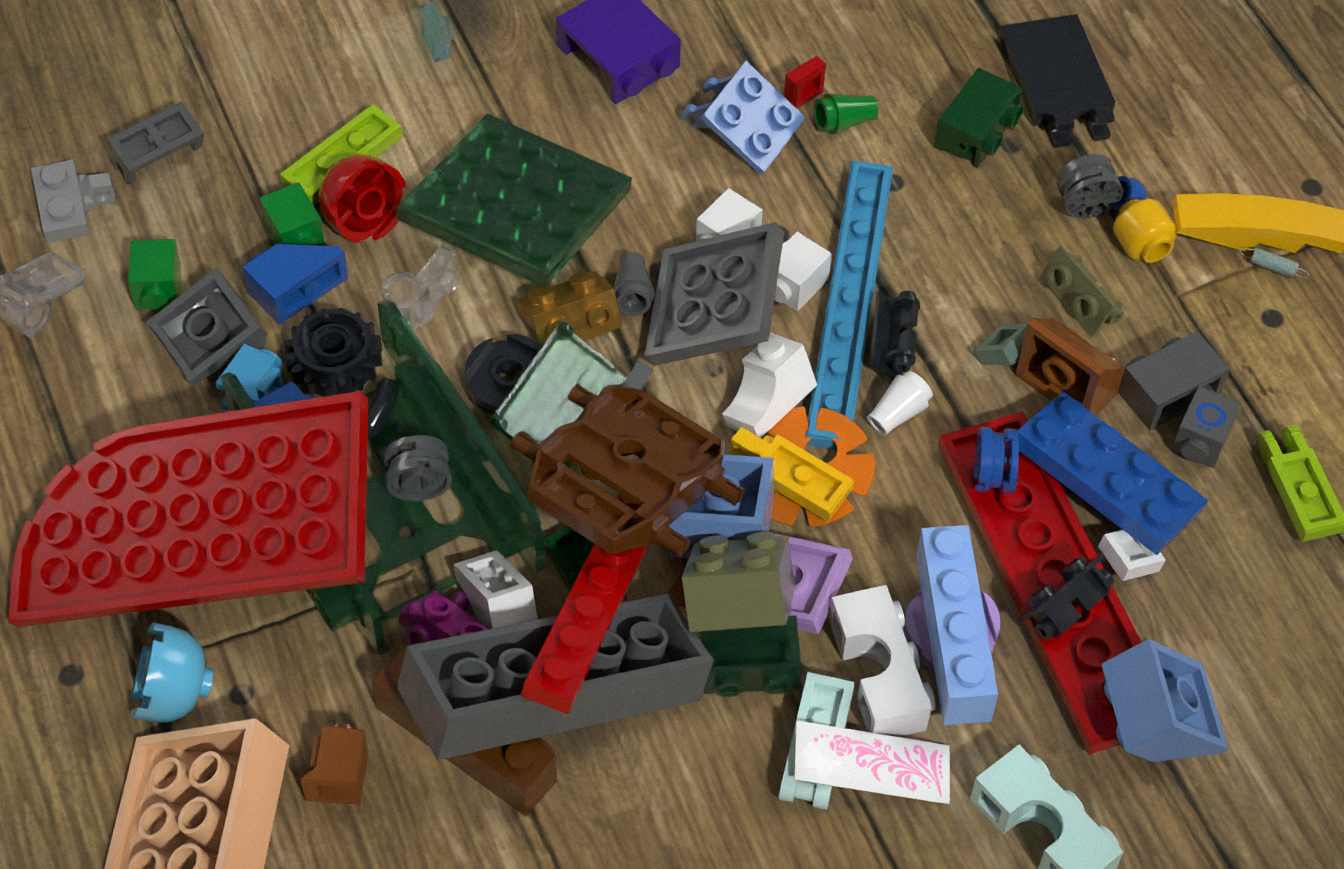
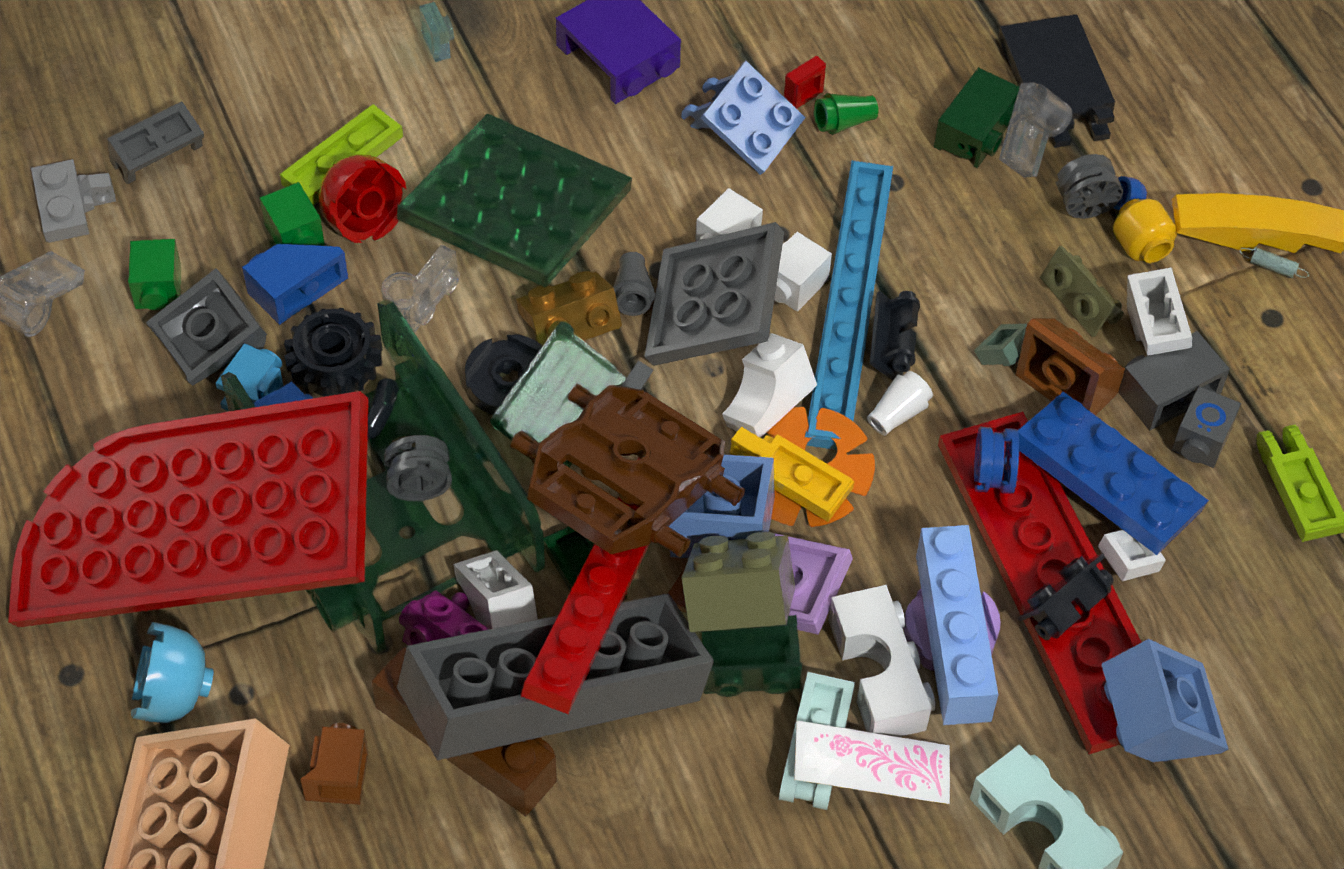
none -> clear plate [999,82,1072,177]
none -> white arch [1127,268,1192,356]

